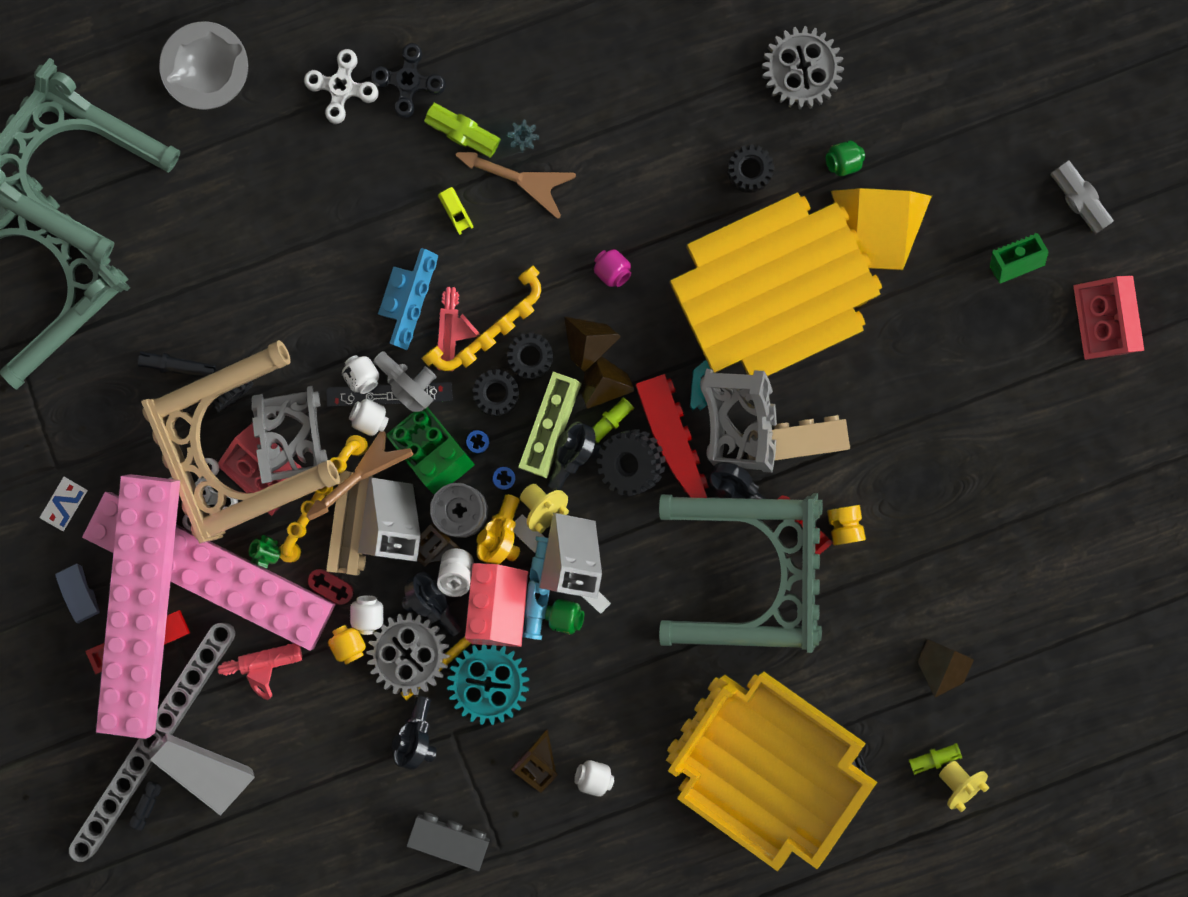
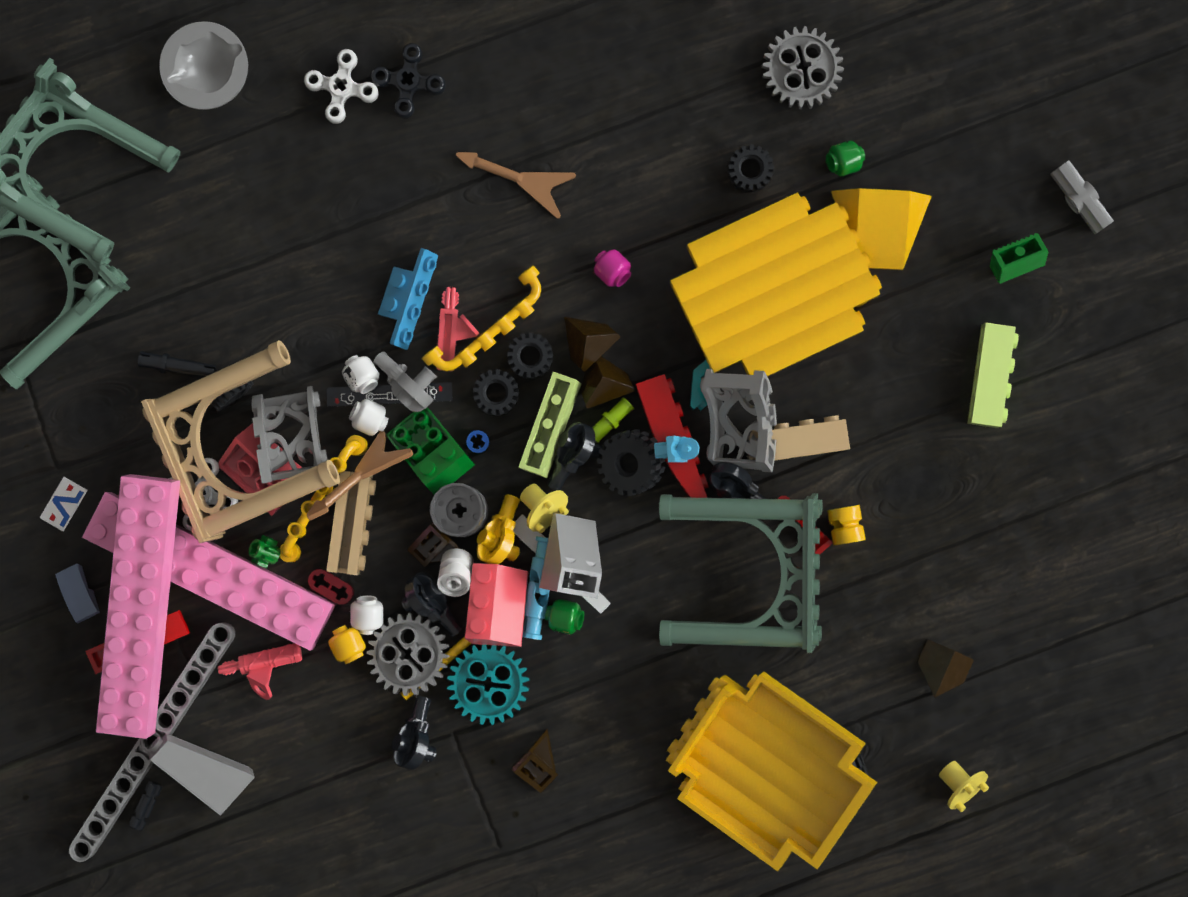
light grey slope [358,477,421,561] -> none
dark grey brick [407,812,490,871] -> none
lime piece [424,102,501,158] -> none
neon yellow bar [438,187,474,235] -> none
blue bush [493,467,515,490] -> none
clear light blue gear [508,119,539,153] -> none
white head [575,760,614,796] -> none
lime pin [909,743,962,775] -> none
coral slope [1073,276,1144,360] -> none
none -> medium azure hips [654,436,700,463]
none -> yellowish green brick [967,323,1019,428]

